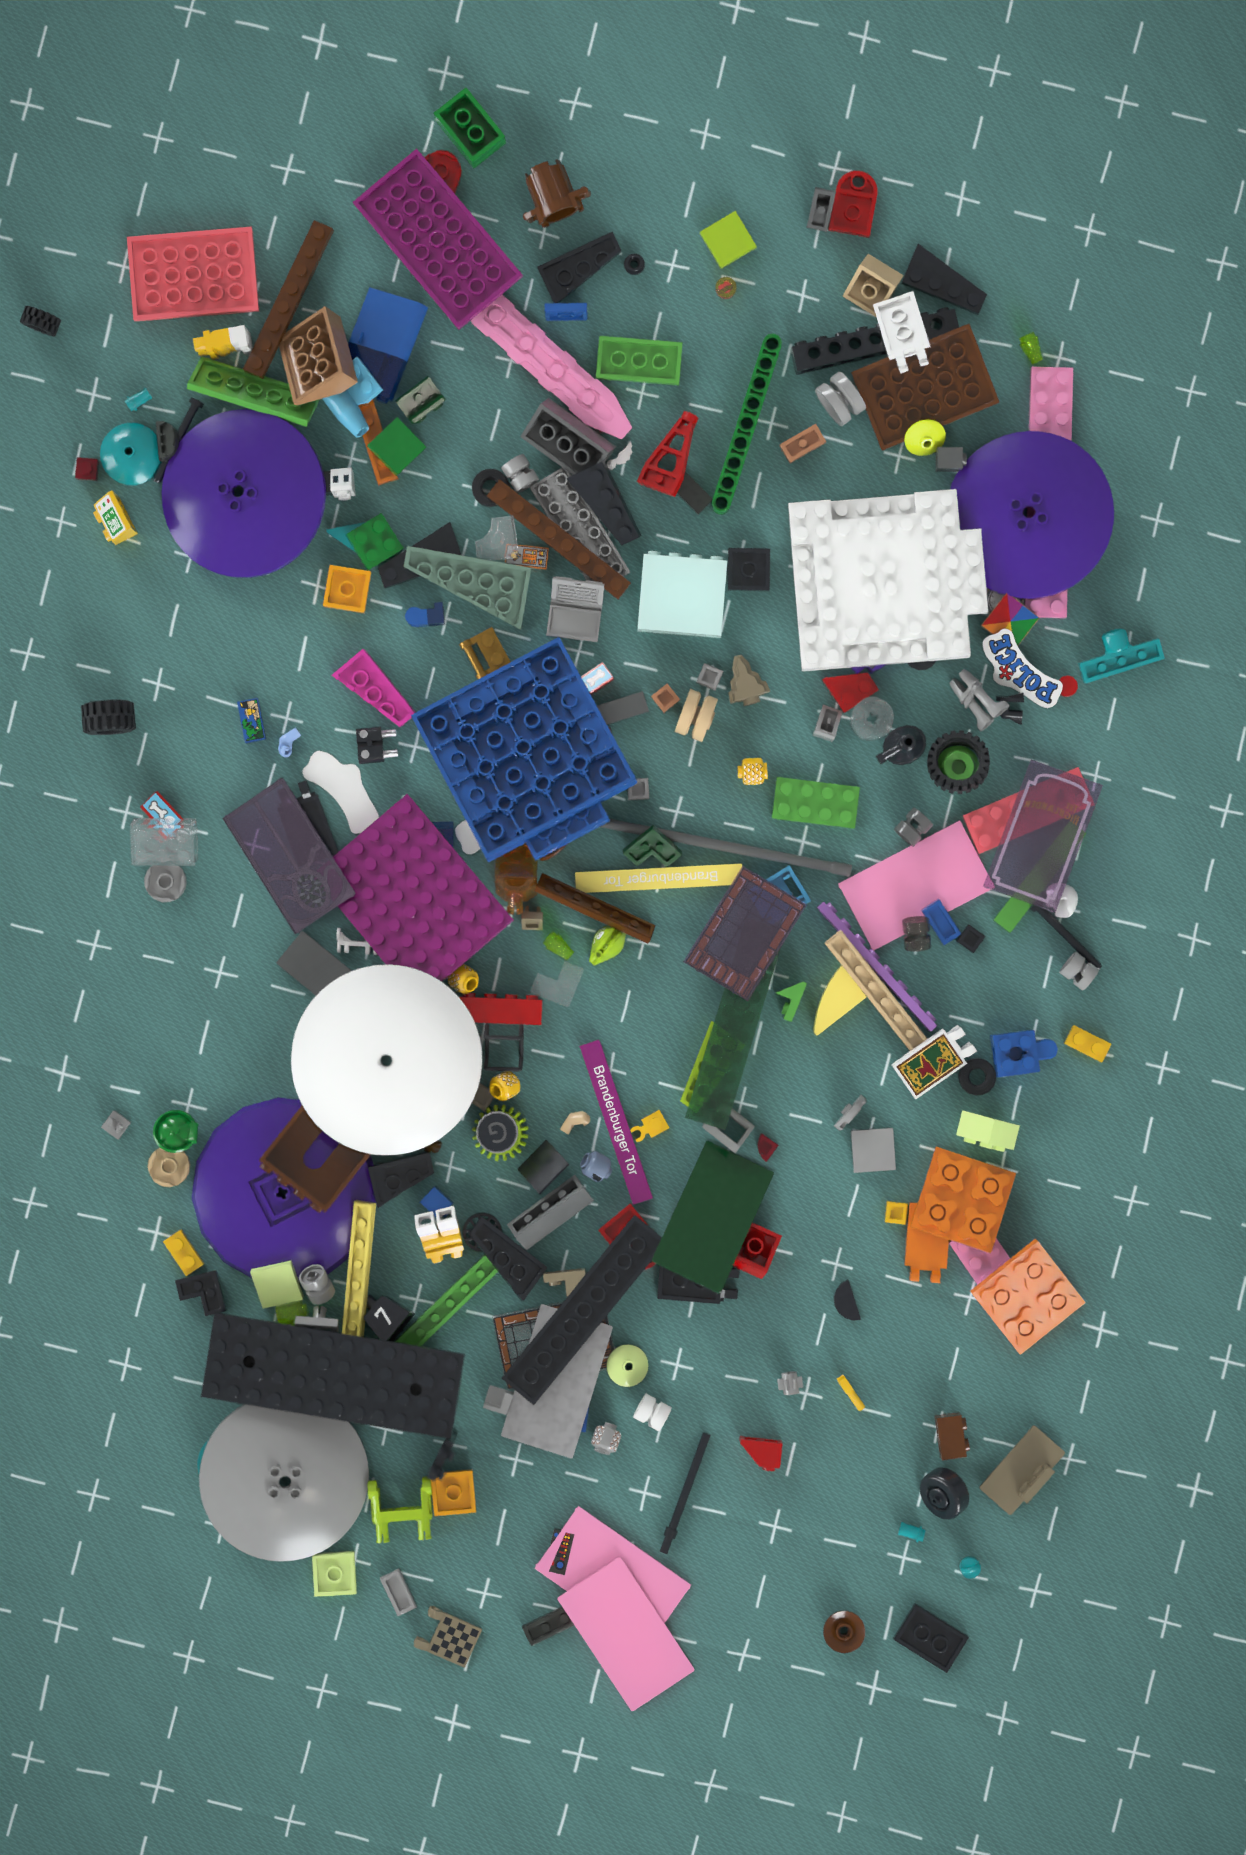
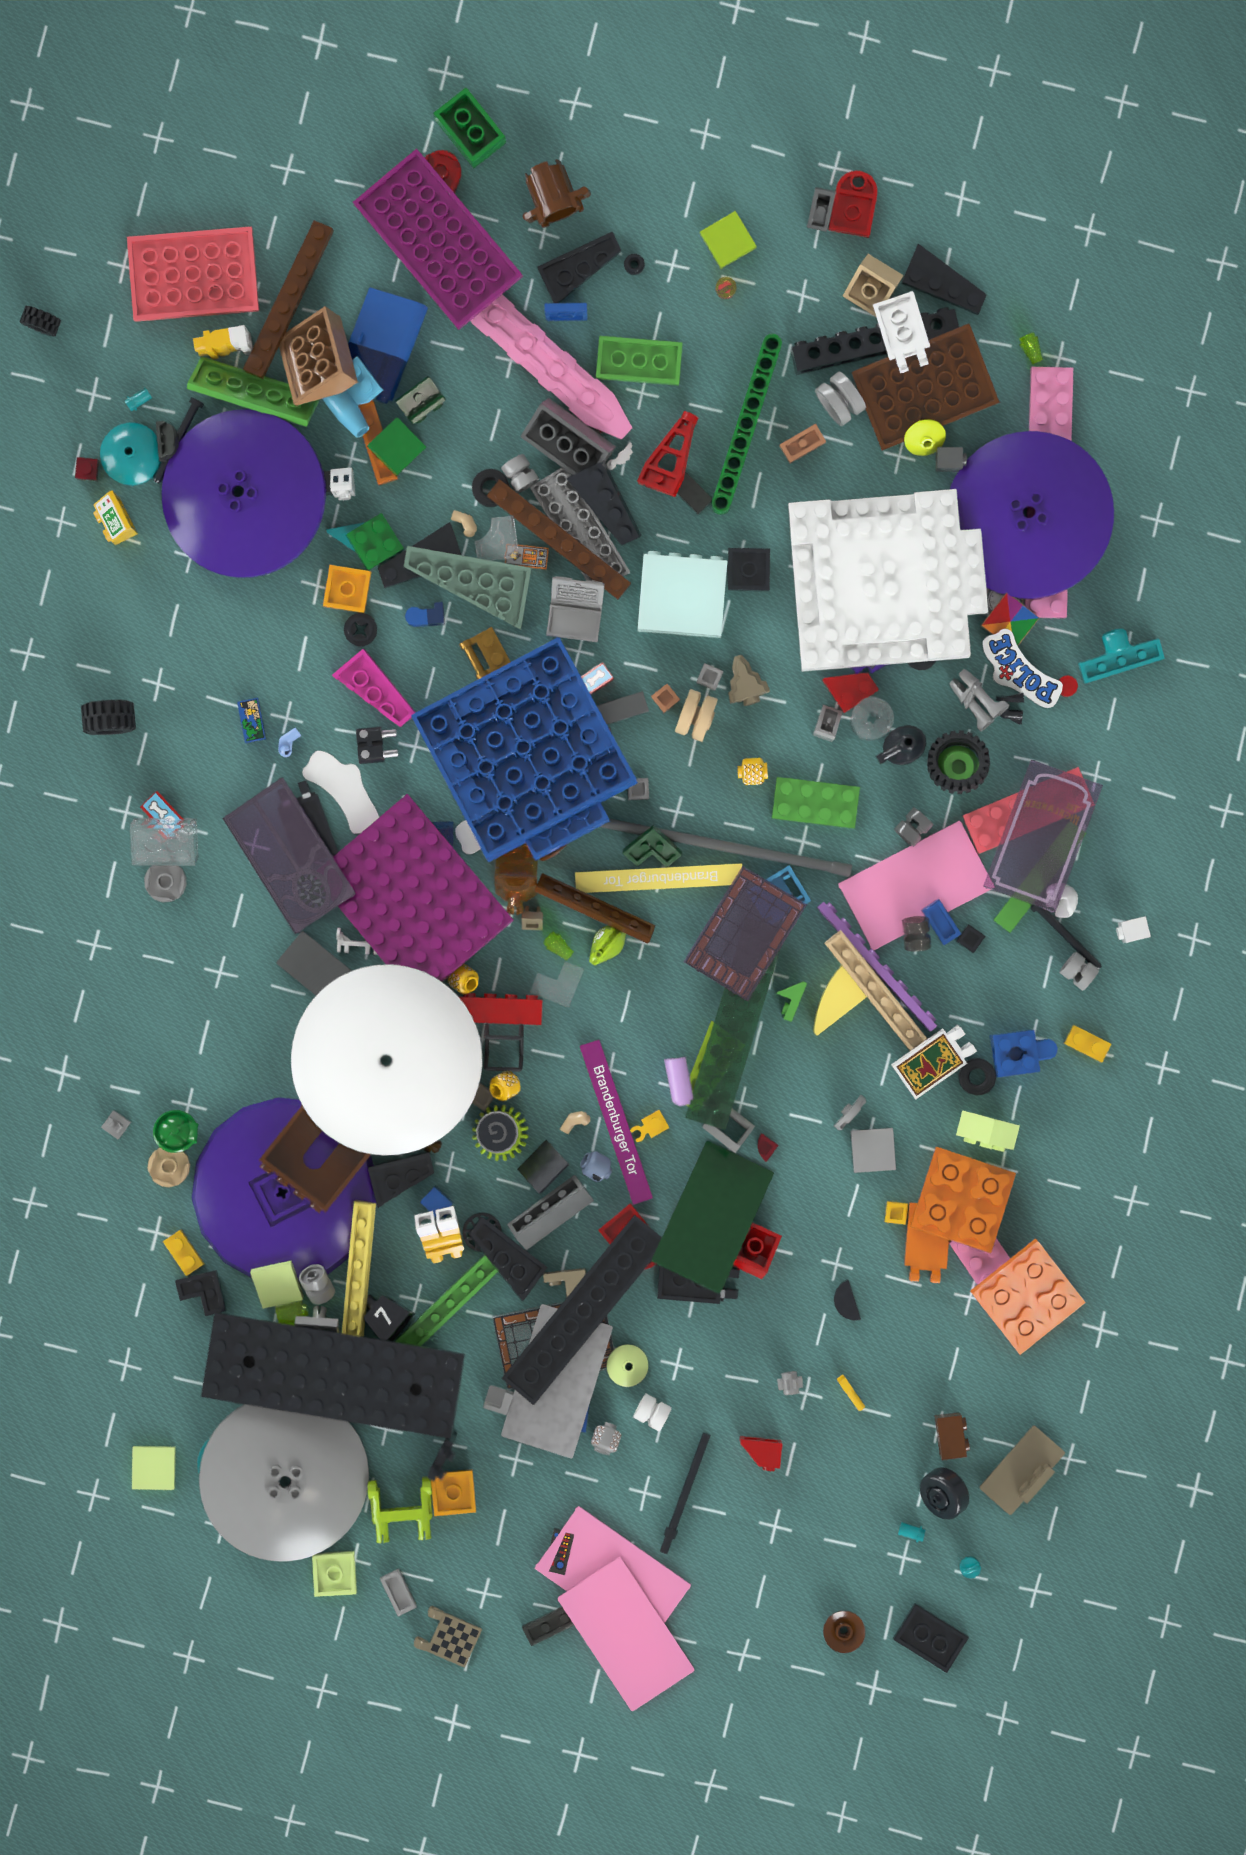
none -> yellowish green tile [132,1446,176,1490]
none -> black gear [344,613,377,647]
none -> tan arm [451,510,477,537]
none -> lavender piece [664,1057,694,1106]
none -> white brick [1116,916,1151,943]

